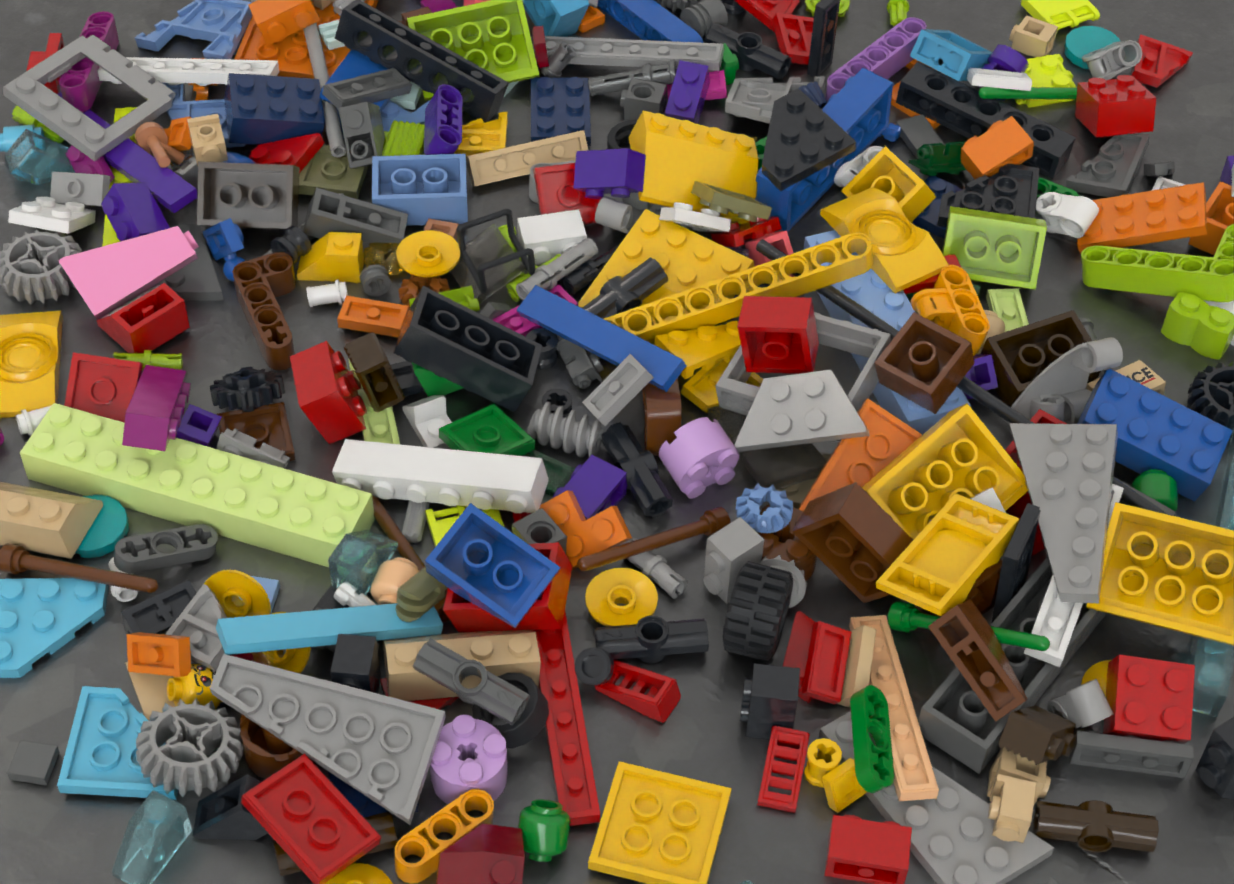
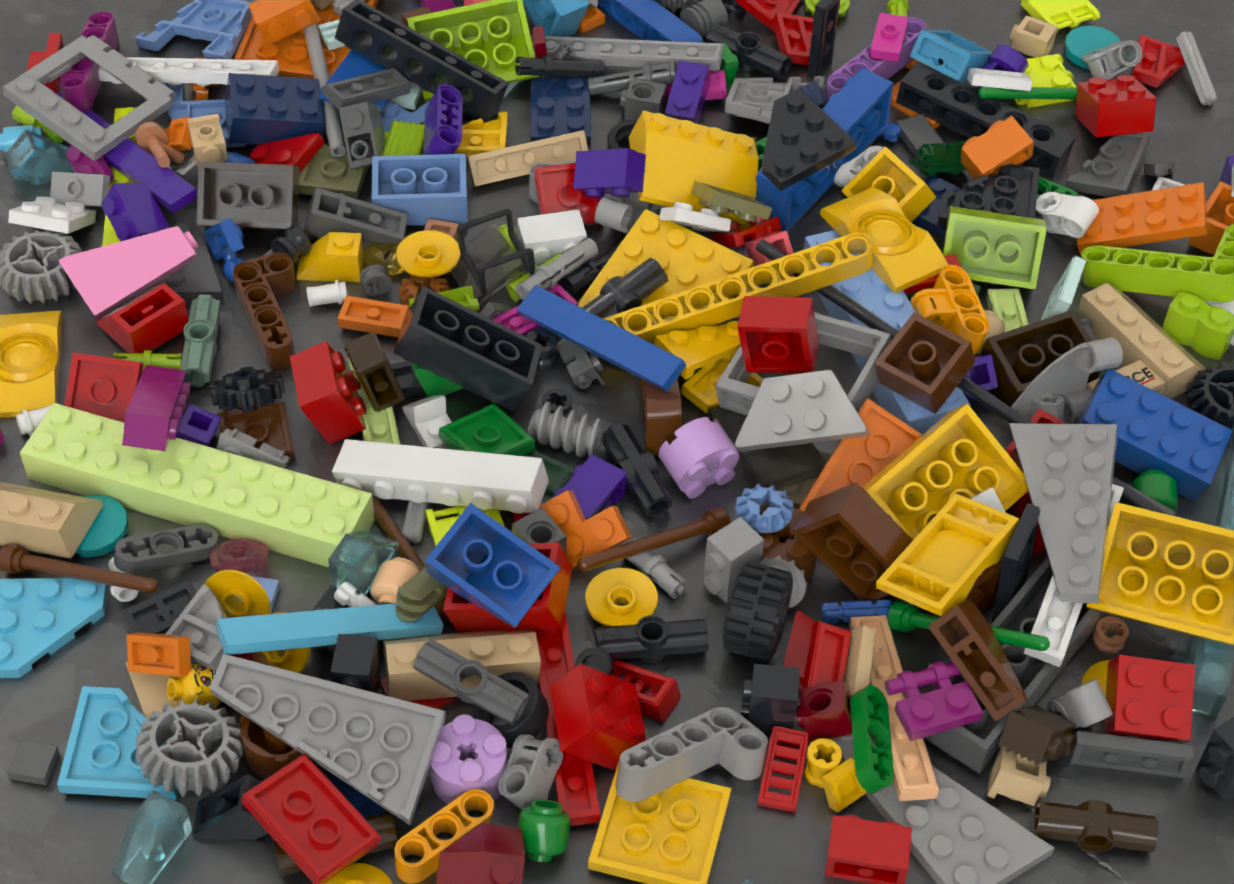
light grey plate [582,354,654,426] -> none
tan brick [988,774,1036,843] -> none
none -> sand green piece [180,295,221,387]
none -> clear pink gear [210,538,268,573]
none -> light grey piece [498,734,563,810]
none -> black pin [515,55,604,79]
none -> red brick [550,664,646,771]
none -> light grey beam [616,707,768,802]
none -> dark red brick [796,680,852,742]
none -> blue axle [821,599,892,623]
none -> dark pink plate [870,13,908,62]
none -> magenta plate [885,661,983,741]
none -> light aqua tile [1040,256,1086,321]
none -> tan slope [1077,283,1206,399]
none -> nougat bush [1093,616,1129,653]
none -> light grey axle [1176,31,1218,106]

